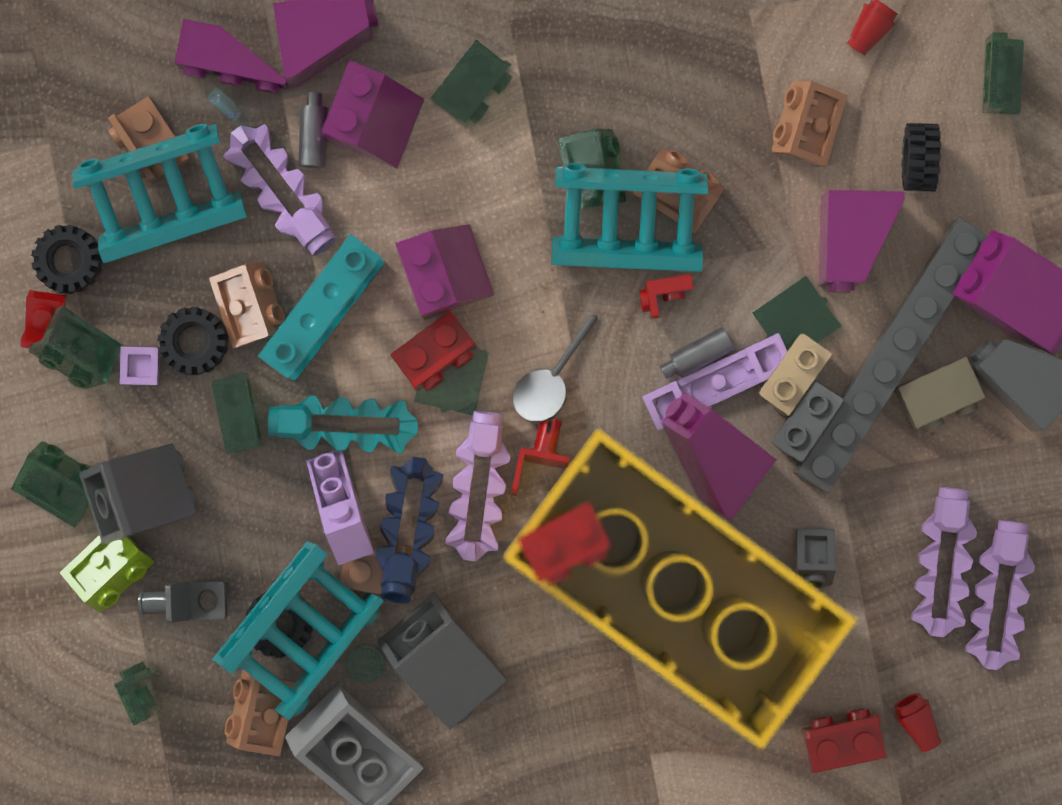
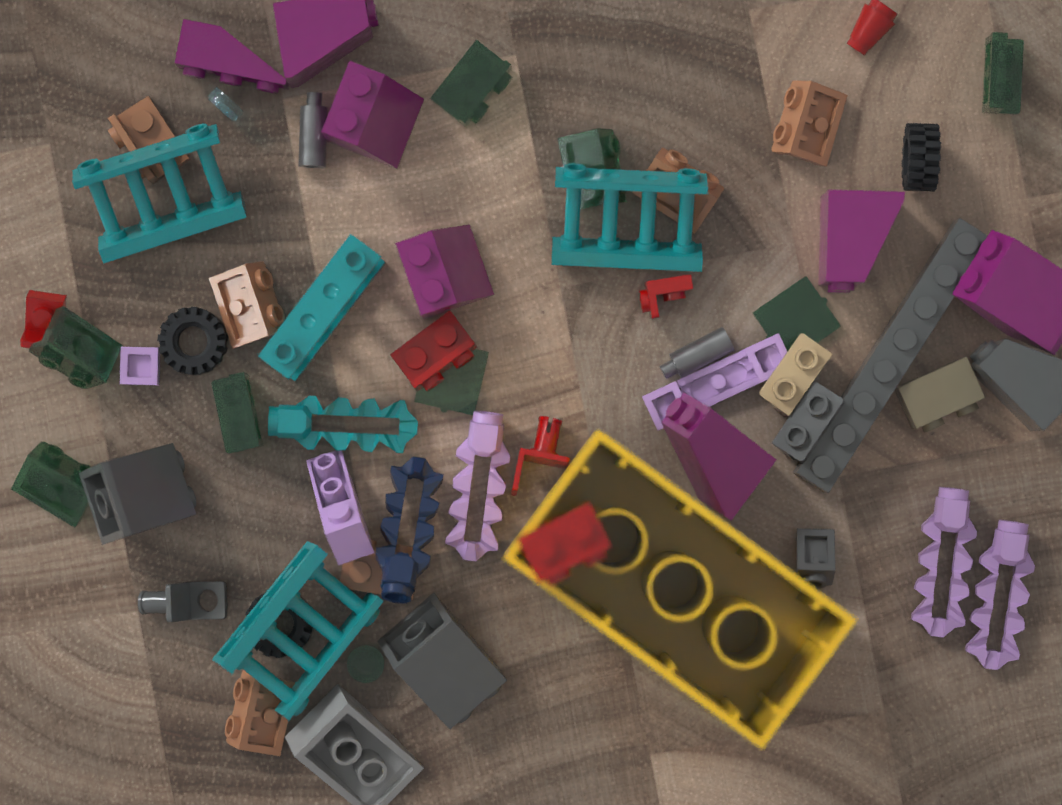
black tyre [31,225,103,294] -> none
lime bracket [60,536,154,613] -> none
clear green bracket [114,661,158,726] -> none
lavender sword [223,124,337,256] -> none
piece [513,314,597,422] -> none
red bracket [802,708,887,773] -> none
red cone [894,693,941,752] -> none

